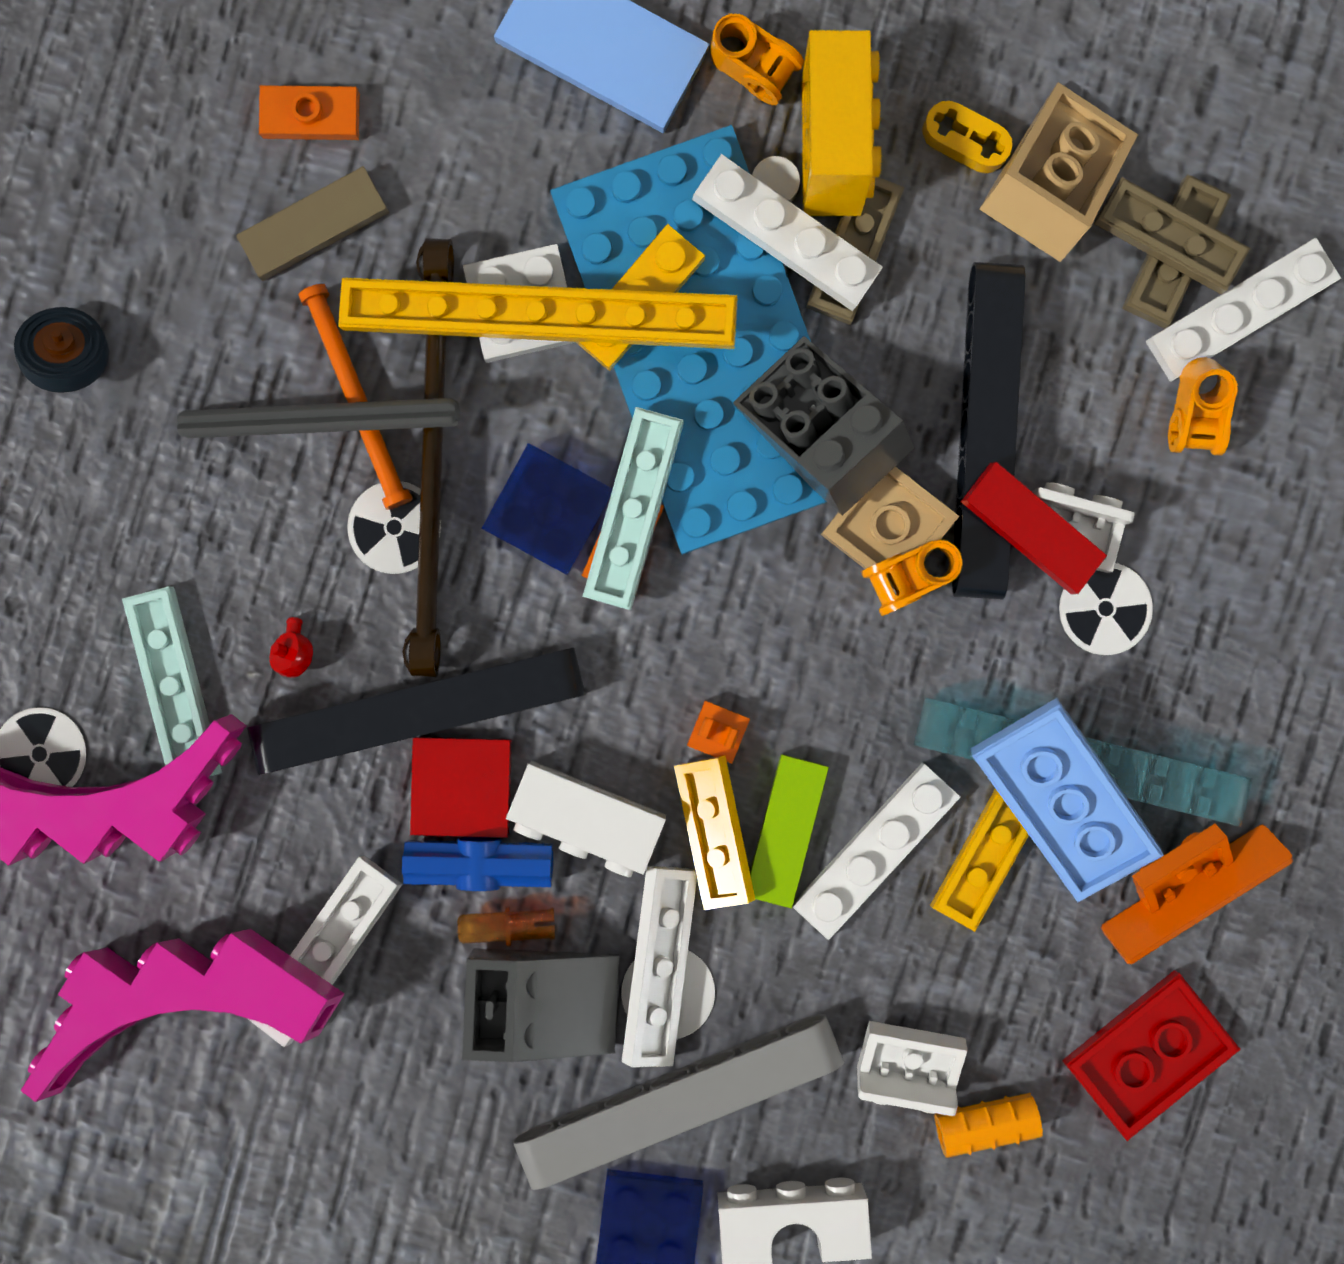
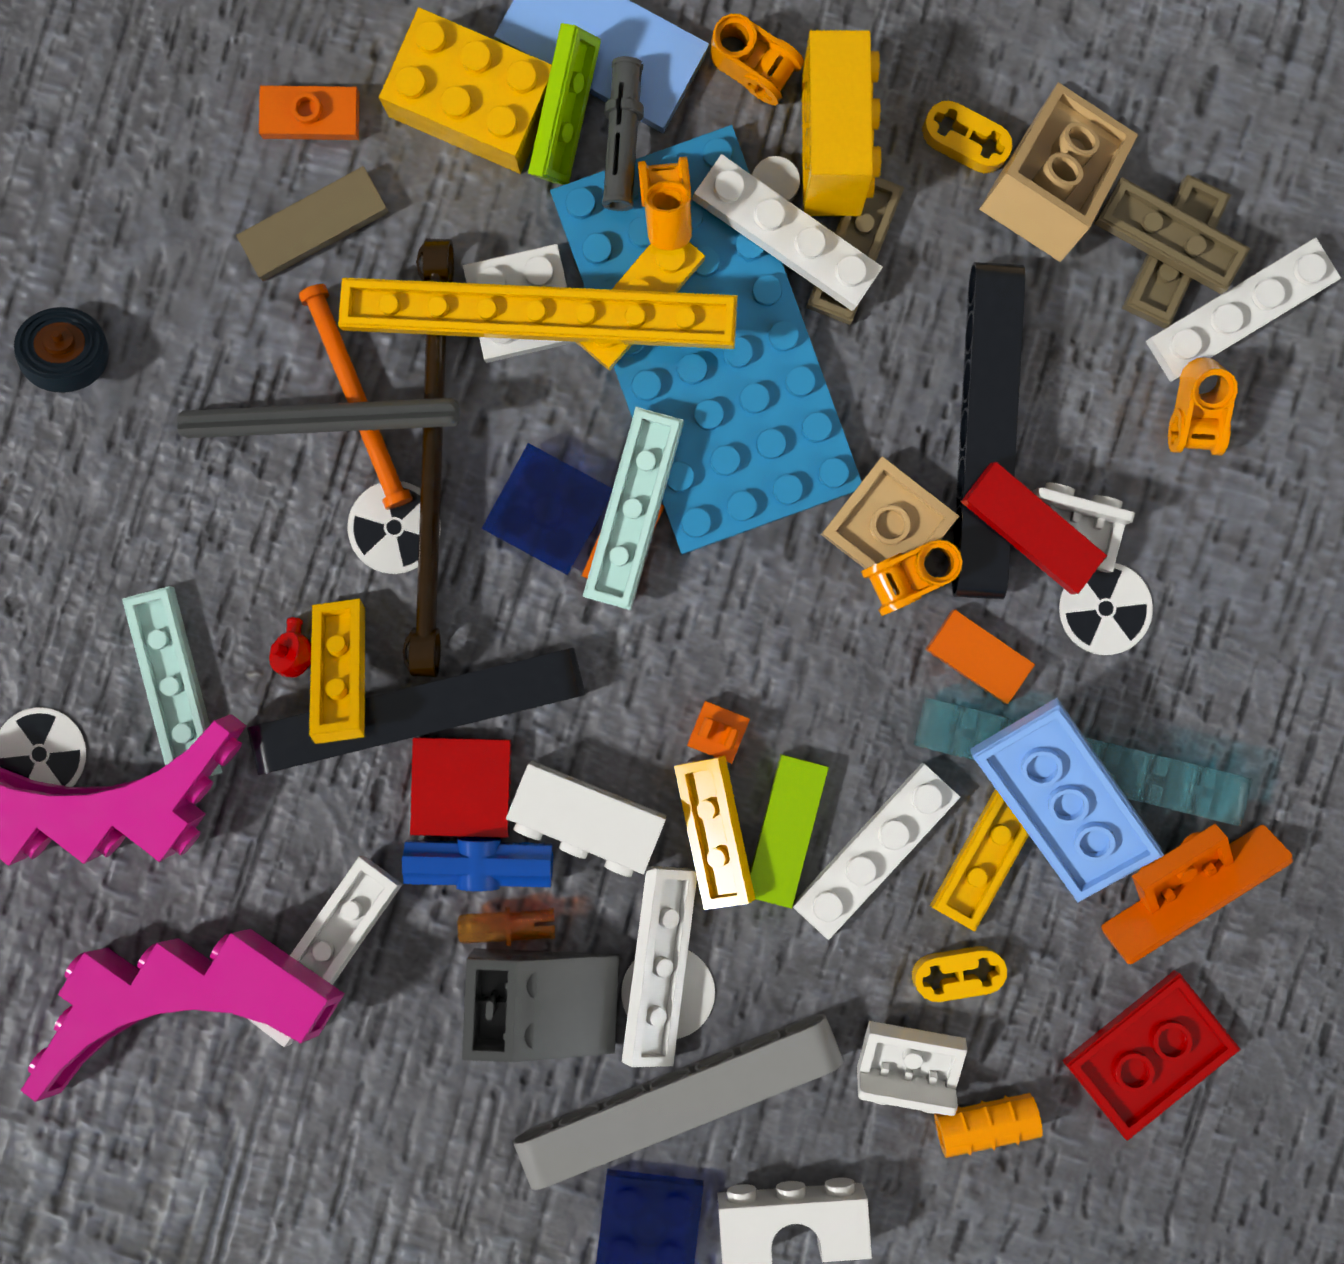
dark grey slope [733,336,914,516] -> none
none -> yellow plate [309,598,365,744]
none -> yellow brick [379,7,552,174]
none -> lime tile [528,23,601,185]
none -> dark grey pin [601,56,644,211]
none -> light orange piece [638,156,692,250]
none -> yellow beam [912,946,1007,1002]
none -> orange tile [925,609,1035,704]

